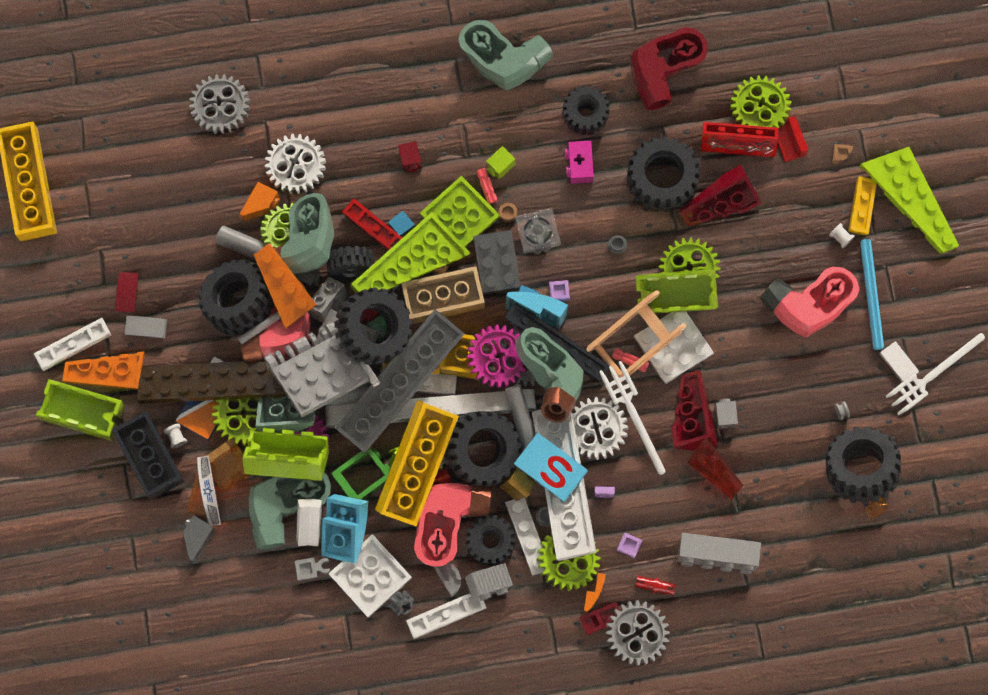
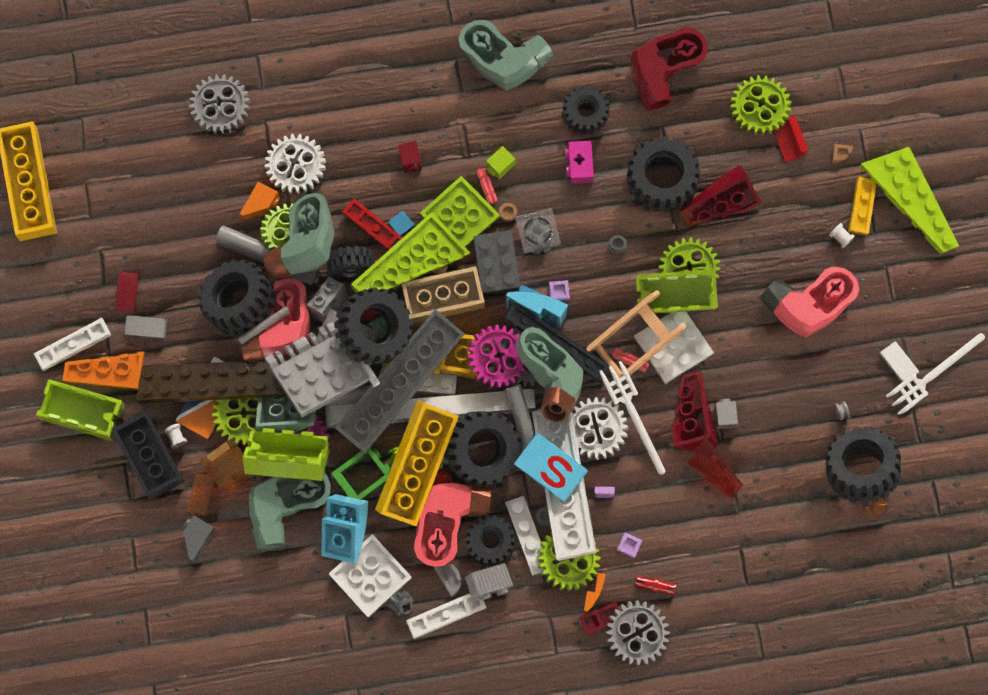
white sticker [197,456,221,526] -> none
orange wing [254,243,317,329] -> none
light grey plate [295,558,331,581] -> none
white piece [296,499,322,546] -> none
pearl gold brick [499,467,535,501] -> none
light grey brick [677,533,761,574] -> none
red brick [701,122,778,157] -> none
medium azure axle [860,239,884,350] -> none

